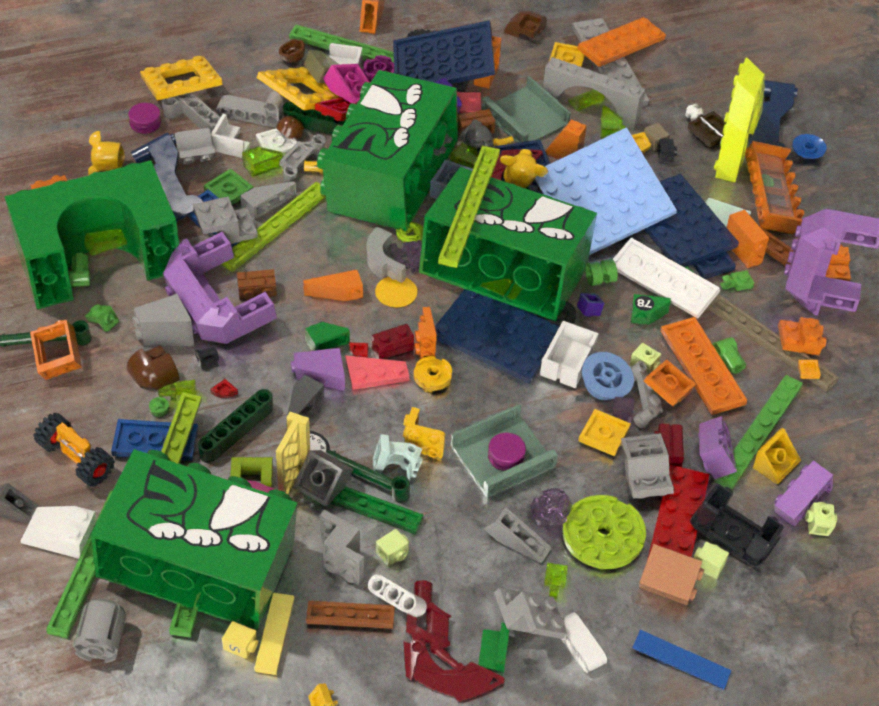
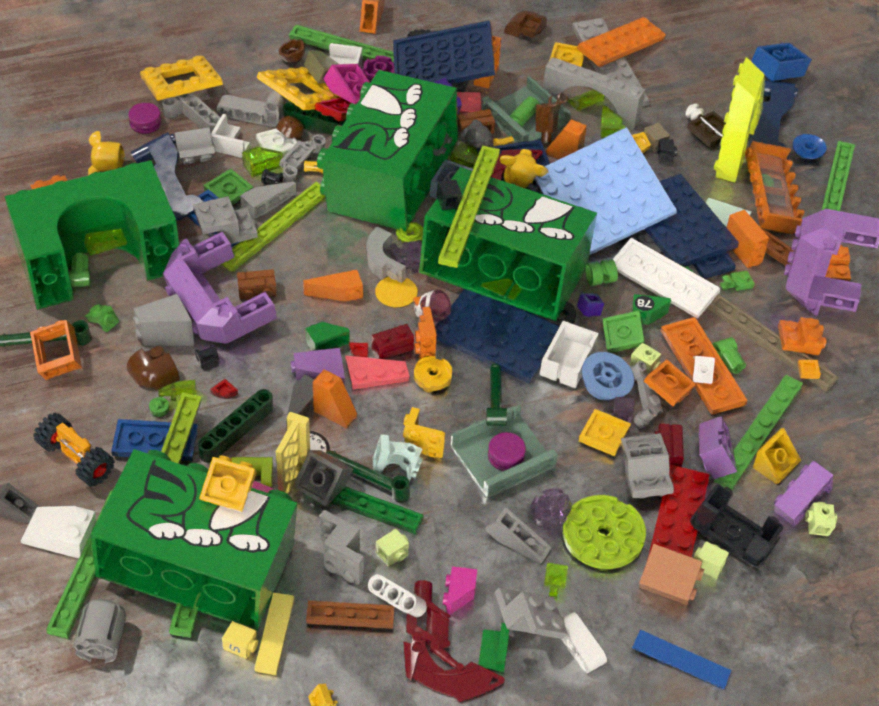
none -> yellow plate [199,456,257,512]
none -> black bush [261,169,283,185]
none -> orange slope [313,369,357,429]
none -> clear pink piece [413,290,451,322]
none -> black brick [436,180,462,210]
none -> dark pink slope [443,566,477,615]
none -> dark green piece [486,363,507,426]
none -> bright green brick [510,96,539,127]
none -> reddish brown torso [536,93,569,142]
none -> bright green plate [602,311,645,353]
none -> white bracket [693,356,715,384]
none -> blue brick [751,42,812,81]
none -> bright green plate [822,141,855,211]

